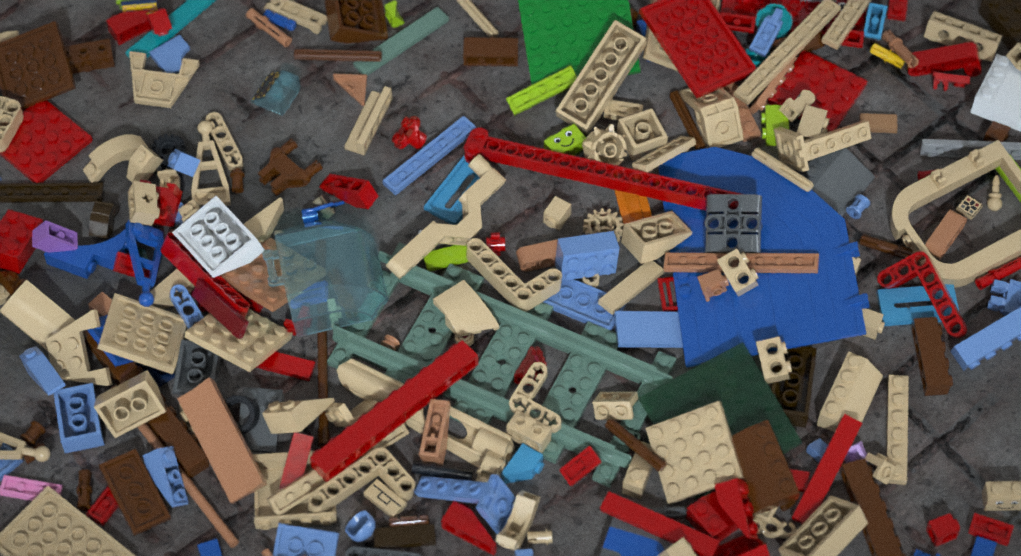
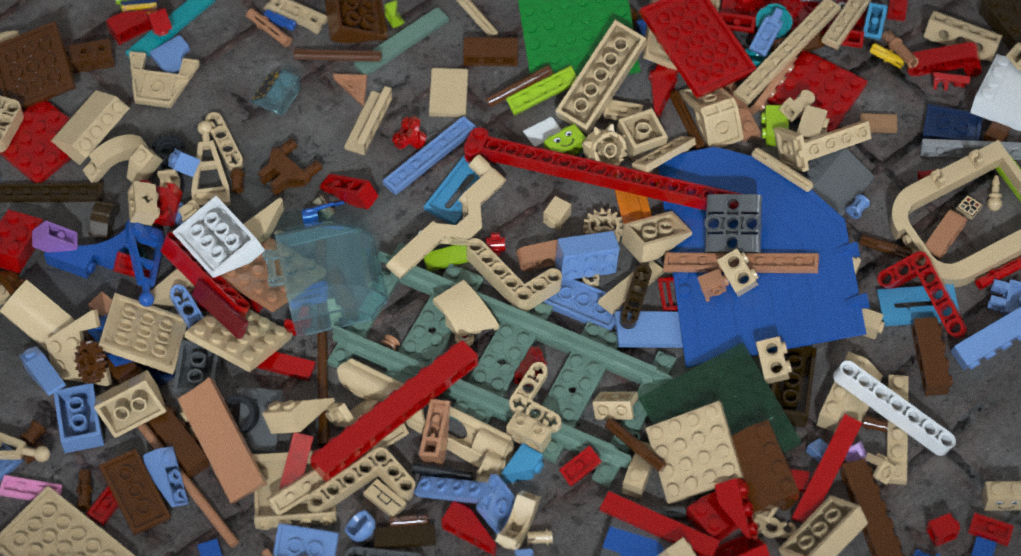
none -> tan slope [51,90,130,165]
none -> reddish brown gear [74,340,107,384]
none -> tan tile [429,68,468,117]
none -> reddish brown axle [486,65,553,107]
none -> white sticker [523,117,562,147]
none -> dark brown beam [619,264,652,329]
none -> red slope [649,64,678,120]
none -> white beam [833,361,956,456]
none -> reddish brown pin [862,415,888,433]
none -> dark blue plate [922,104,983,141]

